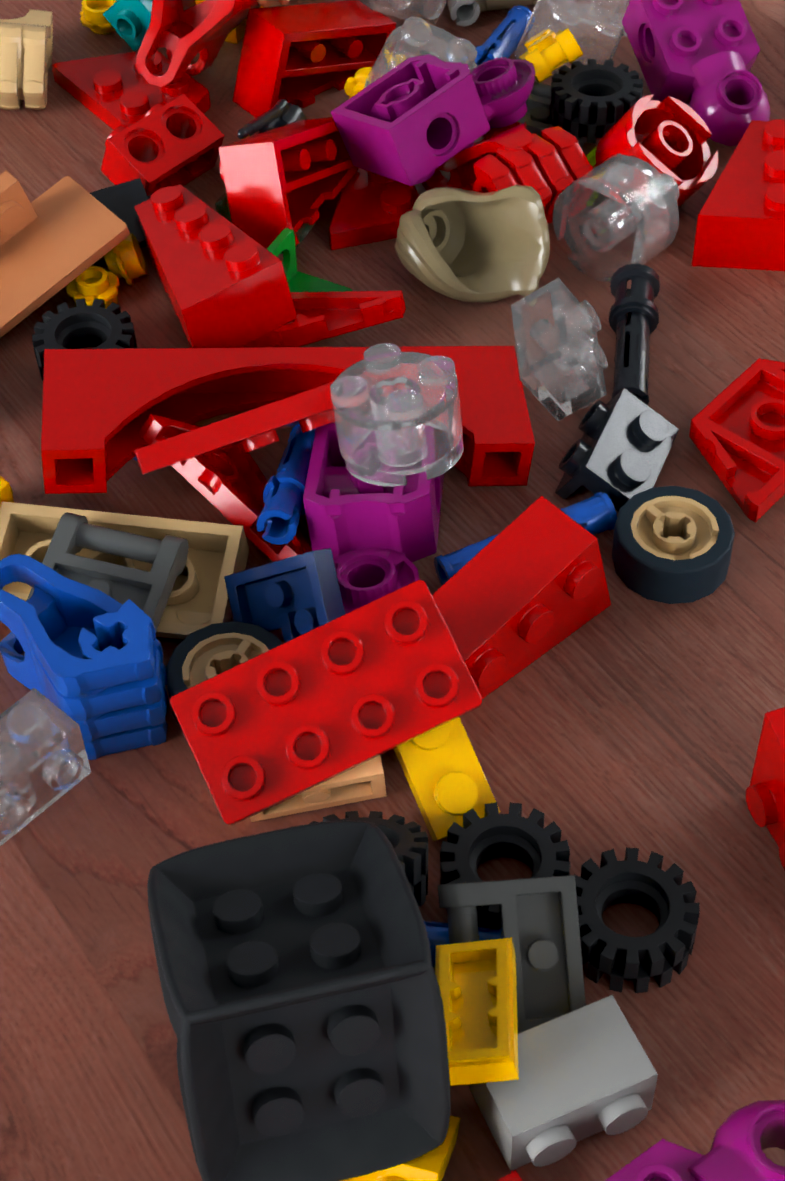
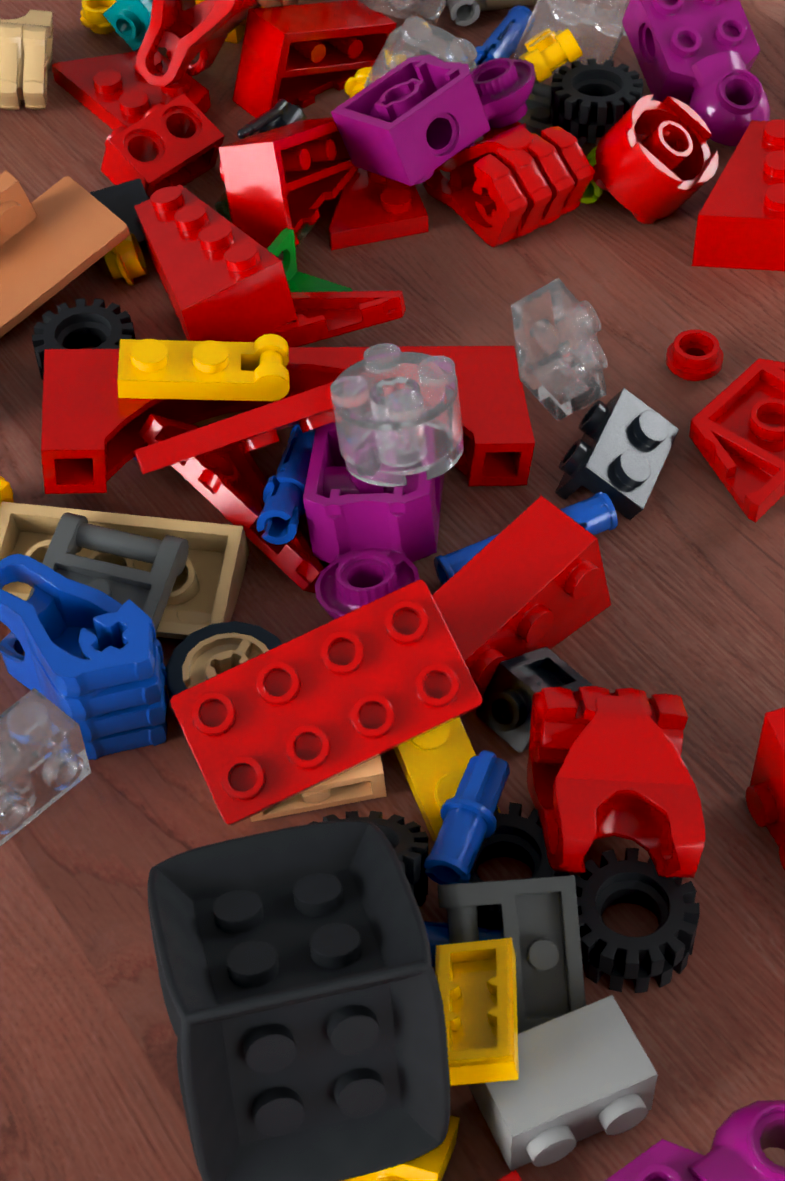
yellow plate [66,266,120,308] -> none
dark blue plate [224,548,345,643] -> none
dark tan piece [395,185,550,303] -> none
clear brick [553,154,680,282] -> none
black pin [609,264,660,405] -> none
black wheel [612,486,735,604] -> none
none -> yellow plate [117,334,290,401]
none -> blue axle [423,750,510,885]
none -> black bracket [476,646,593,752]
none -> red piece [527,686,706,878]
none -> red plate [666,329,724,381]

